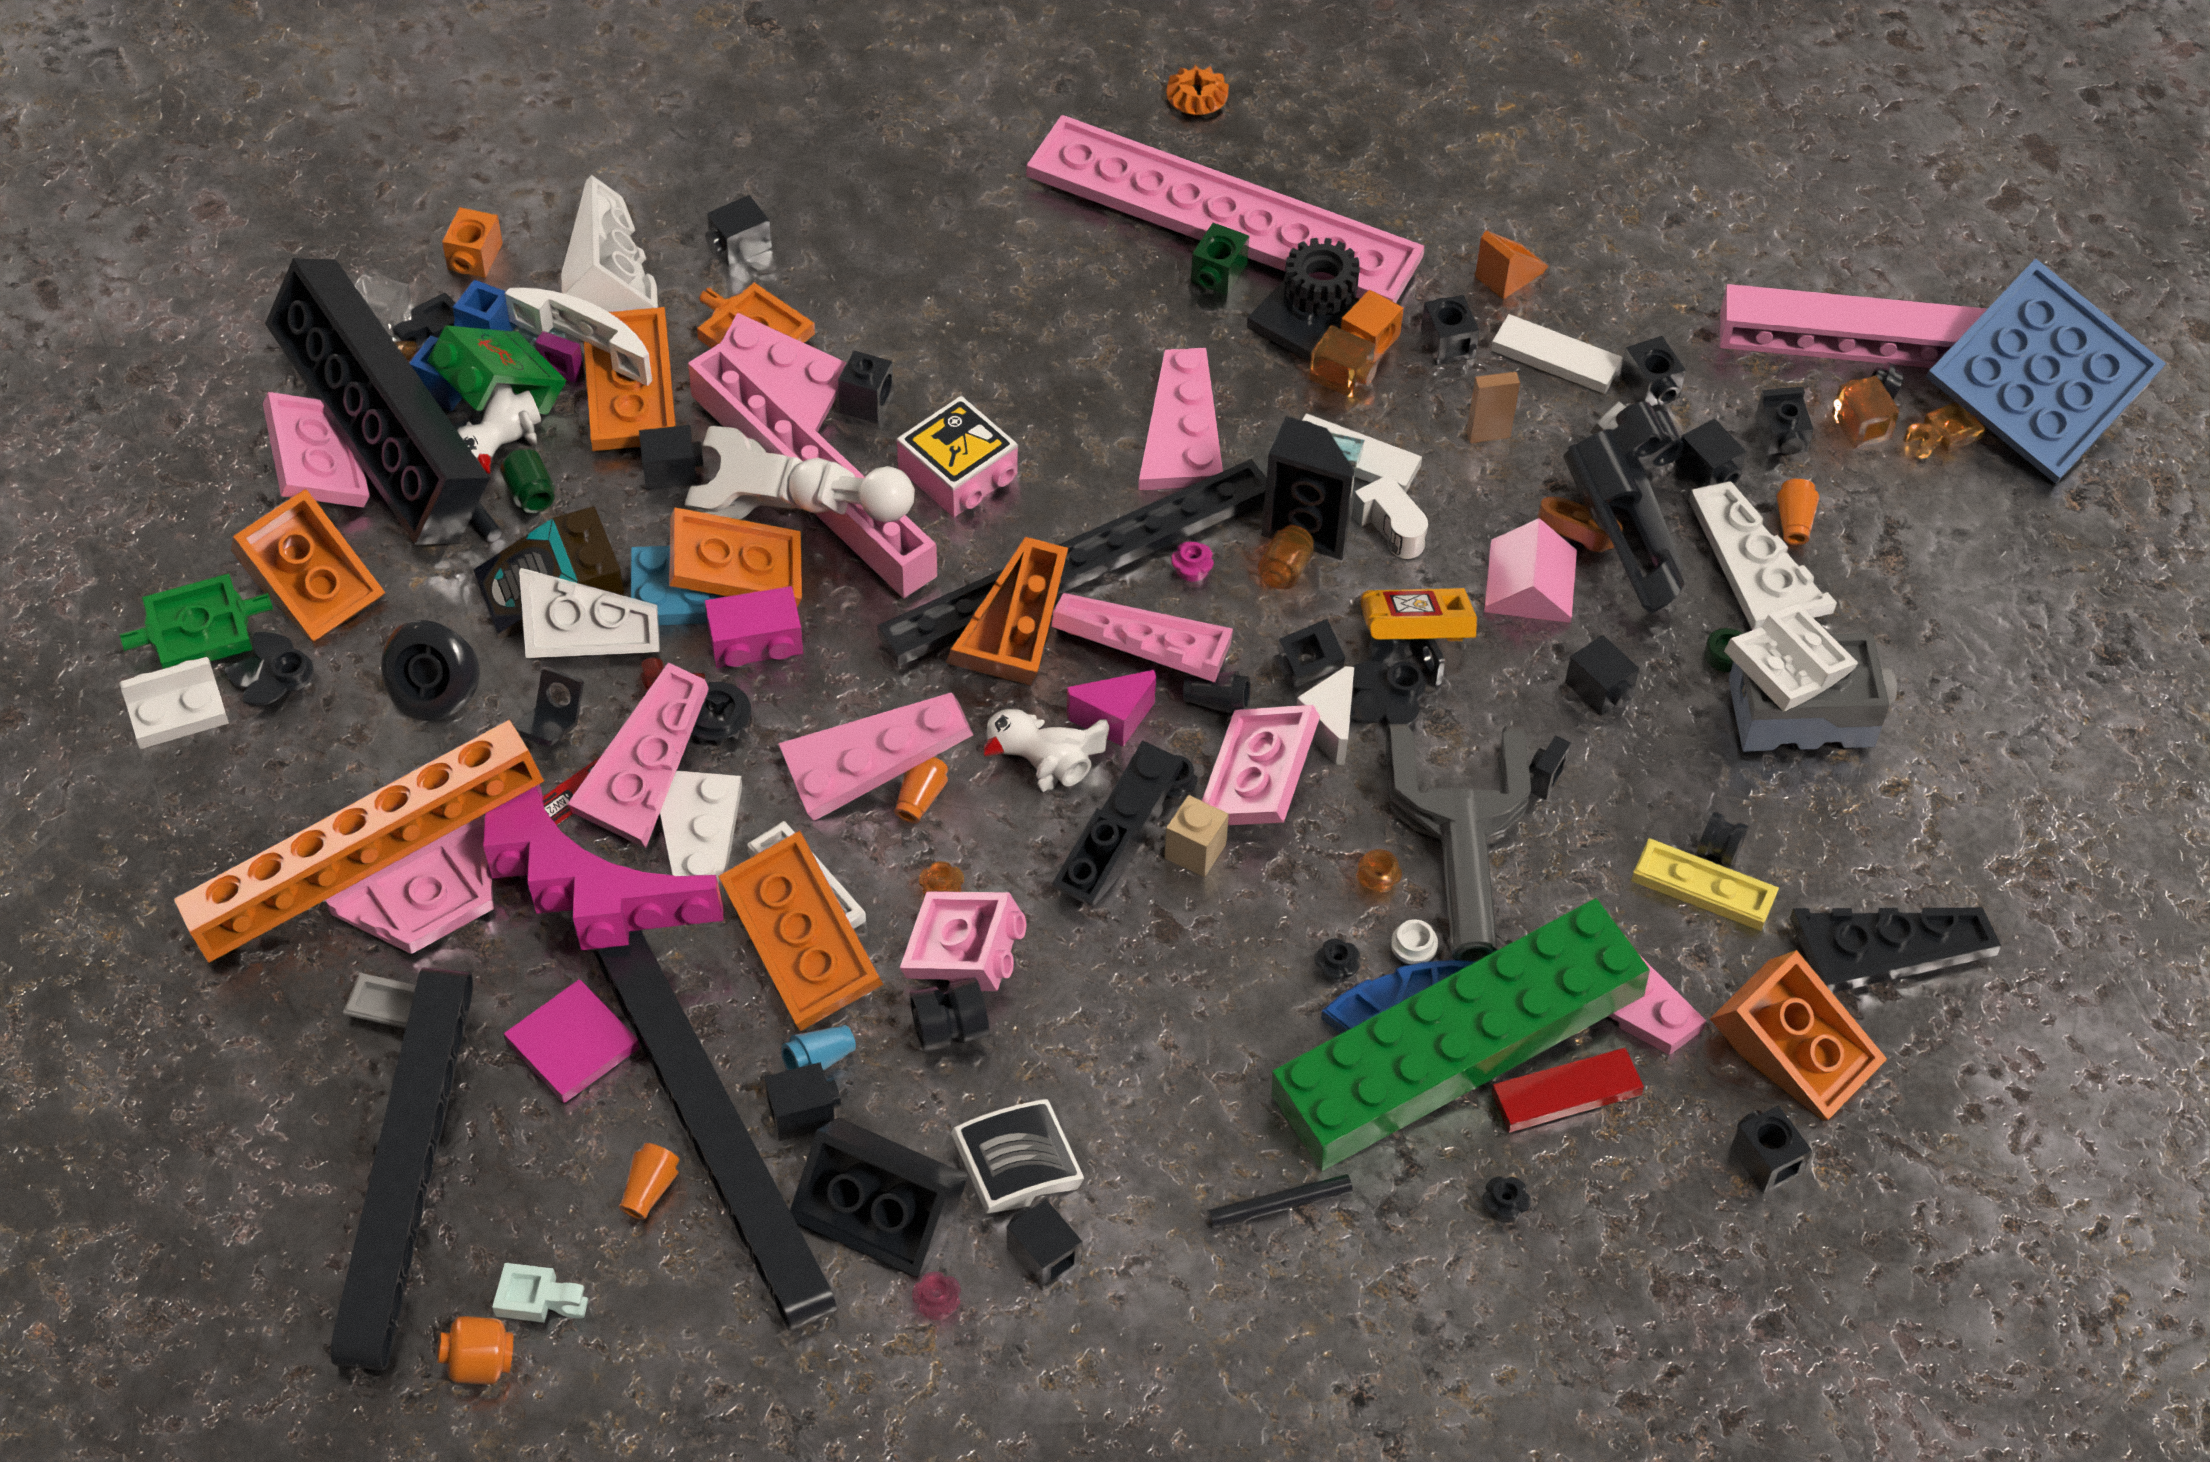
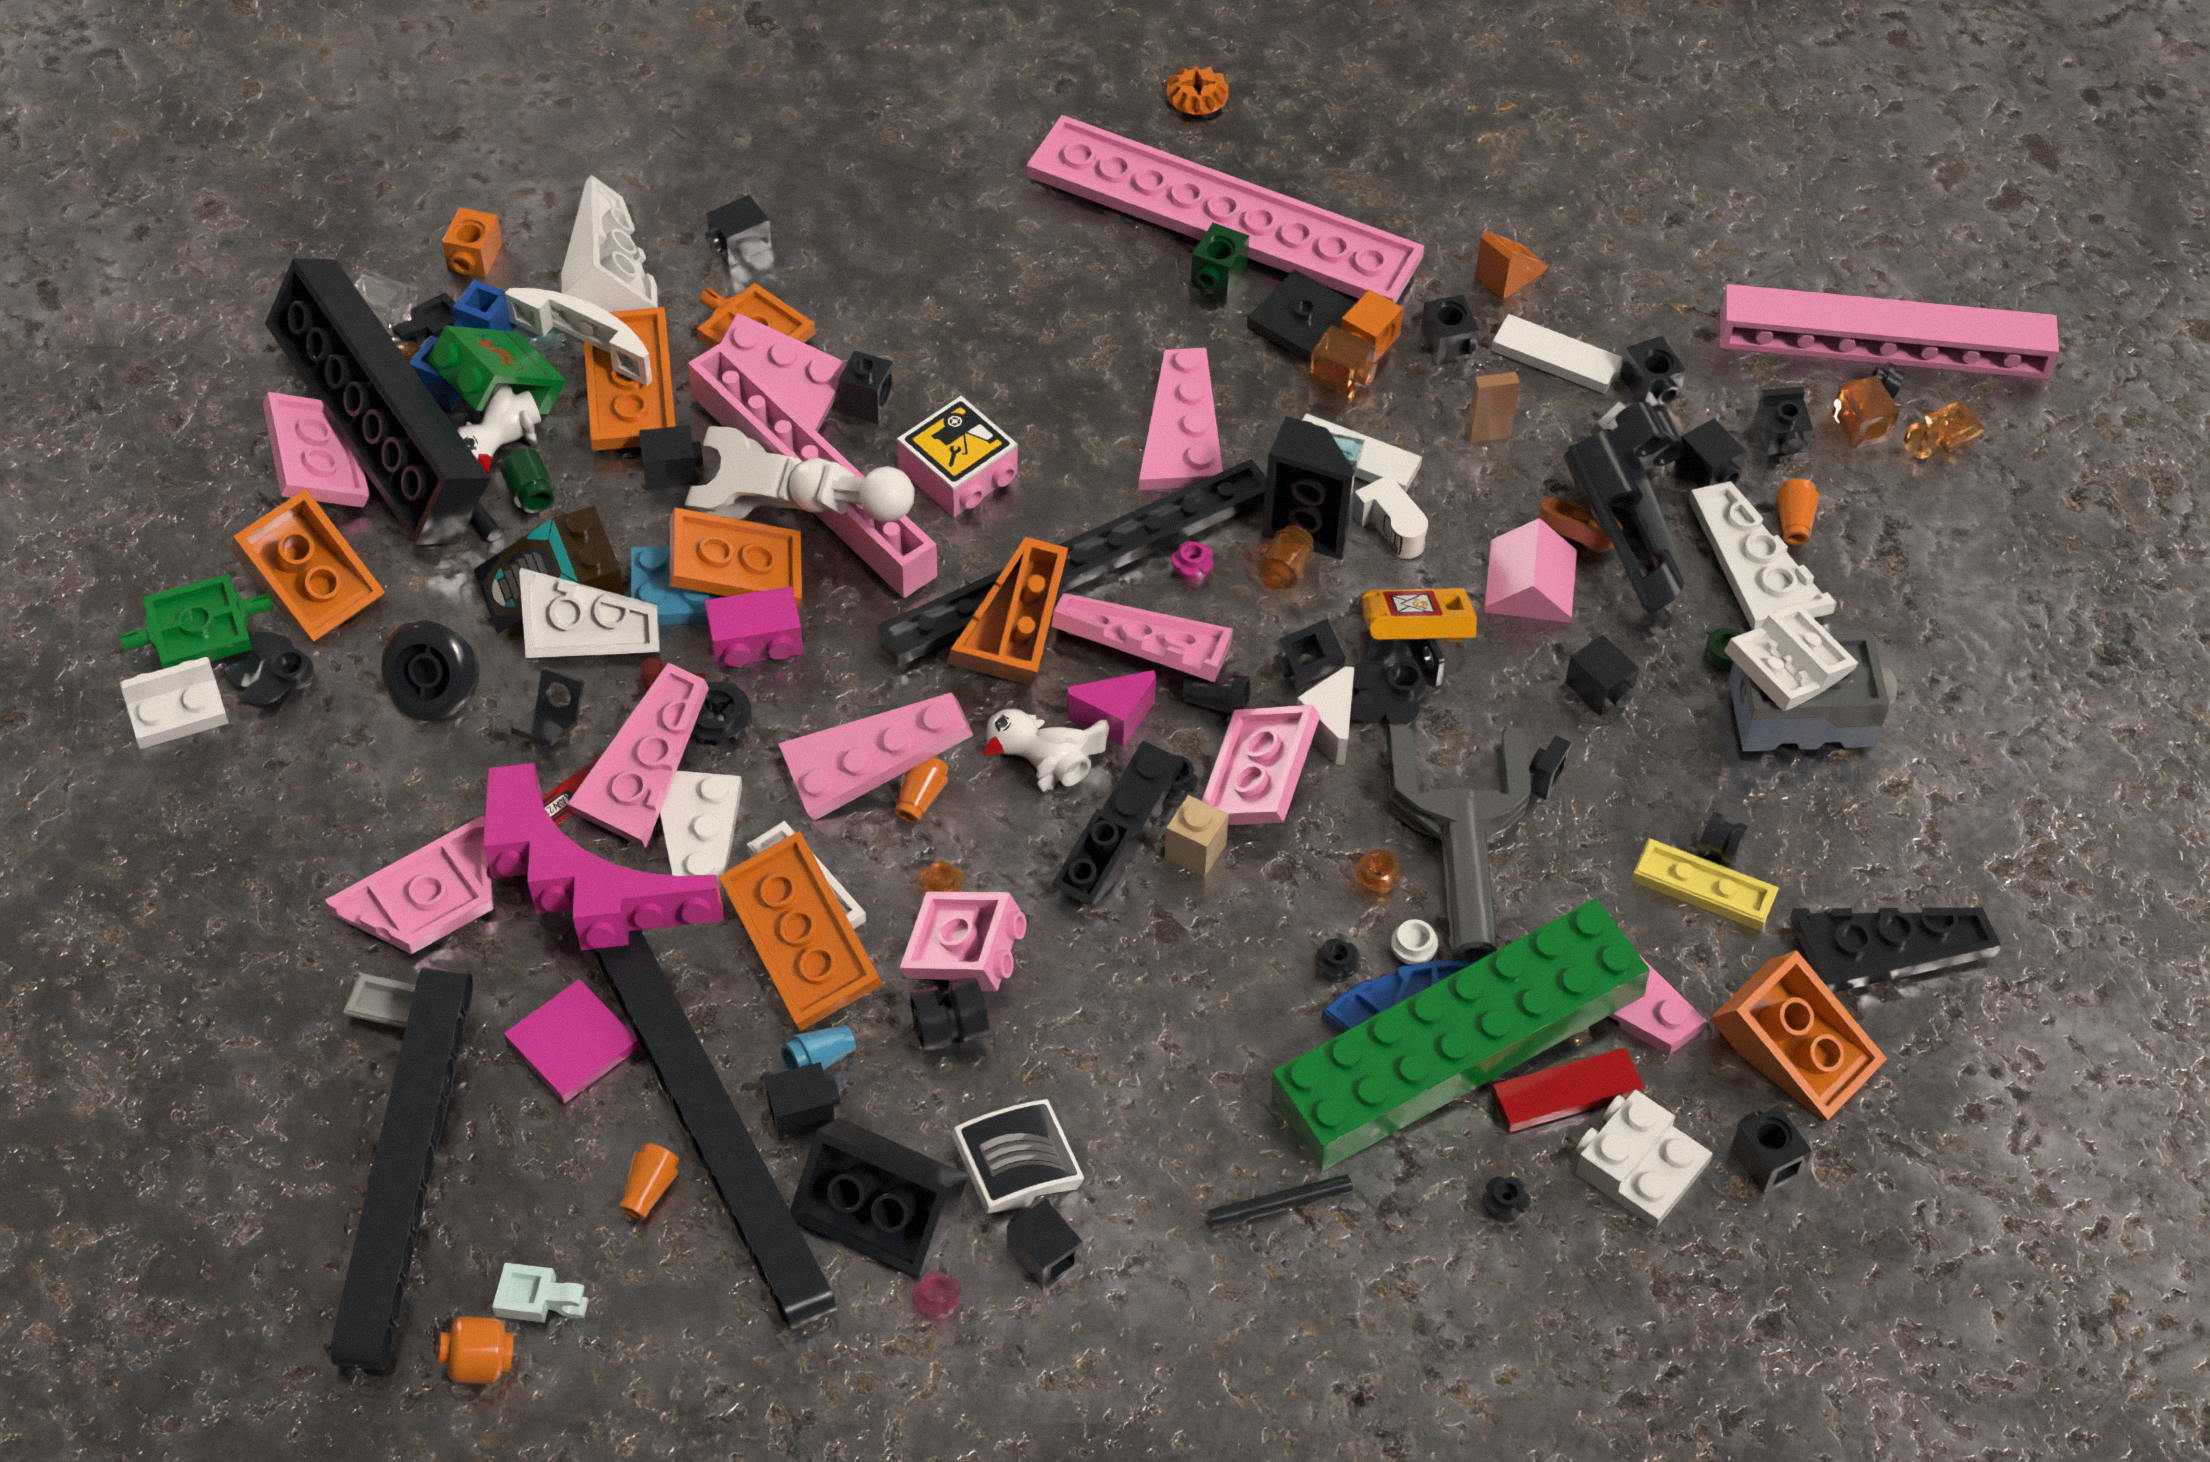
orange brick [174,720,544,963] -> none
magenta tile [535,331,584,383] -> none
black tyre [1284,238,1360,315] -> none
medium blue plate [1926,258,2166,484] -> none
none -> white plate [1576,1089,1713,1229]

